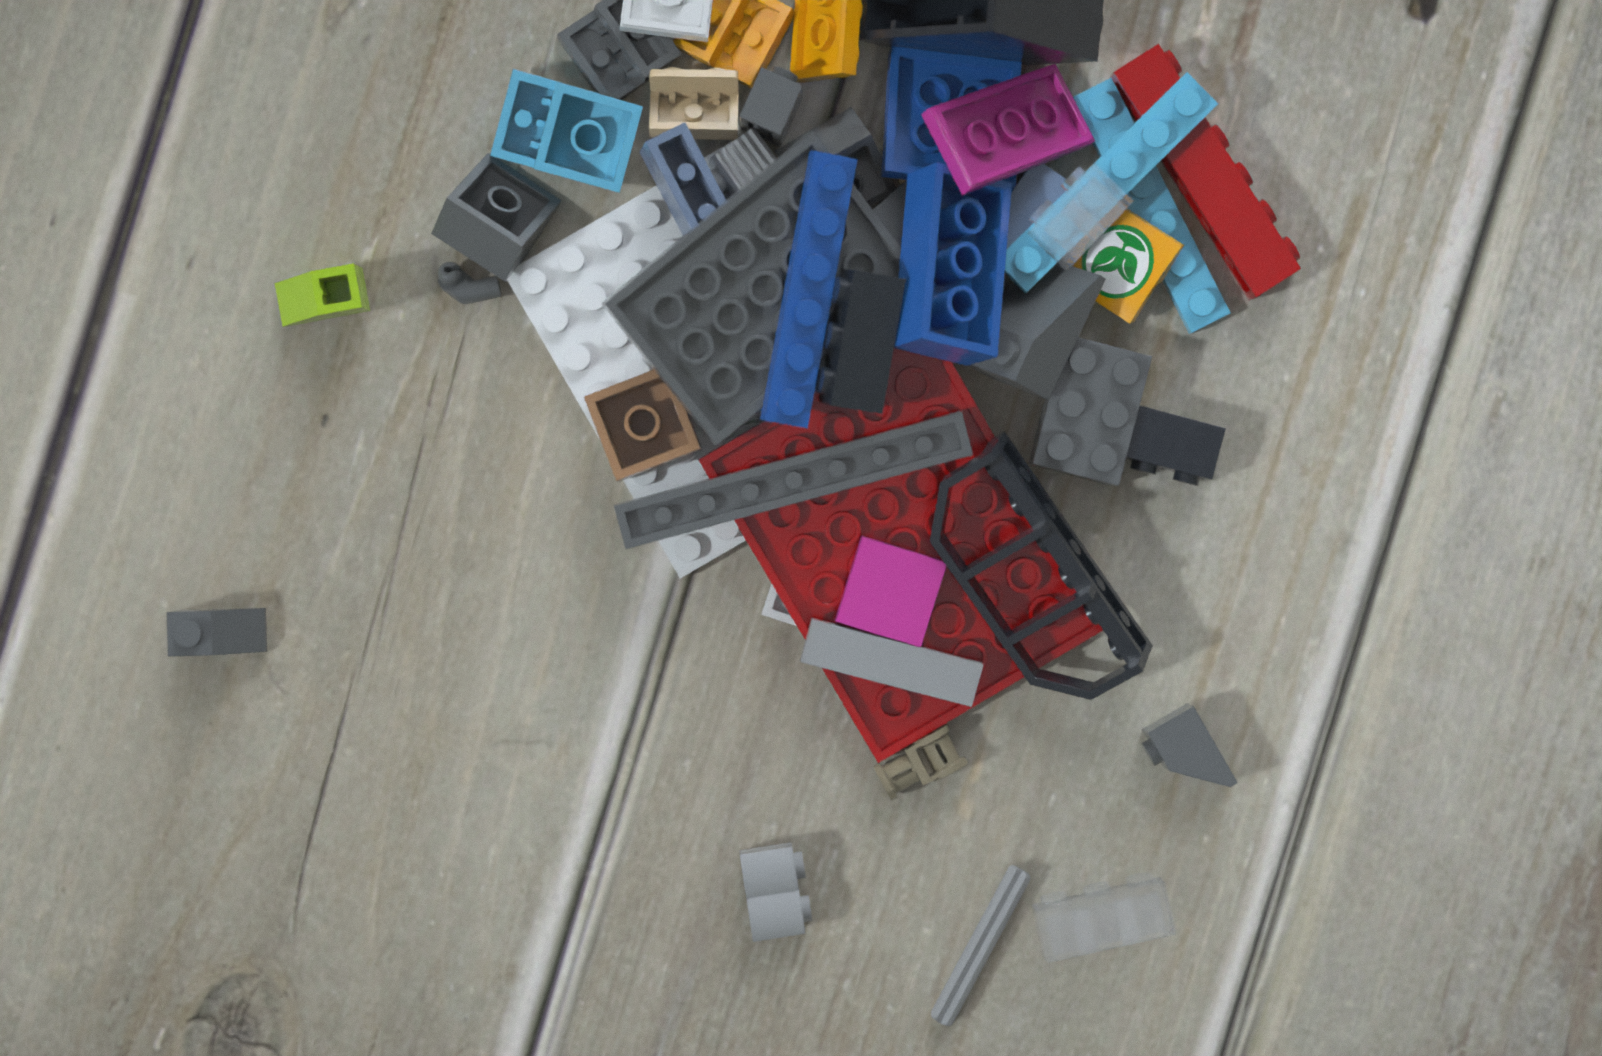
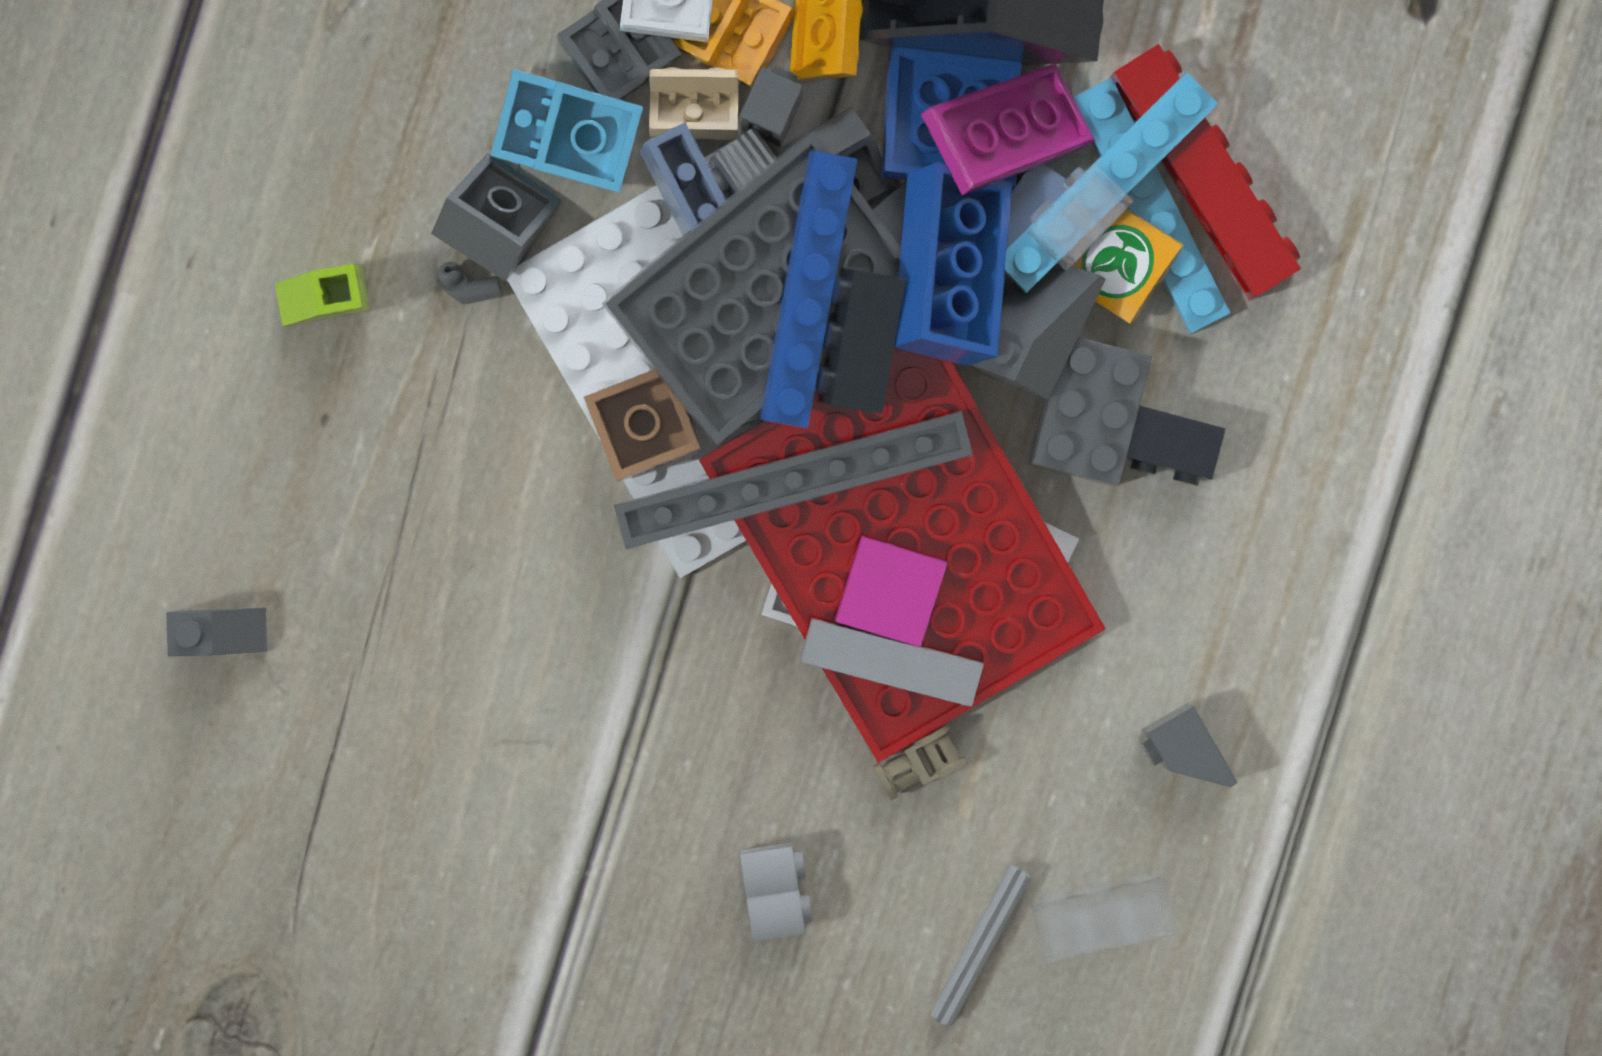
black plate [930,431,1153,700] -> none

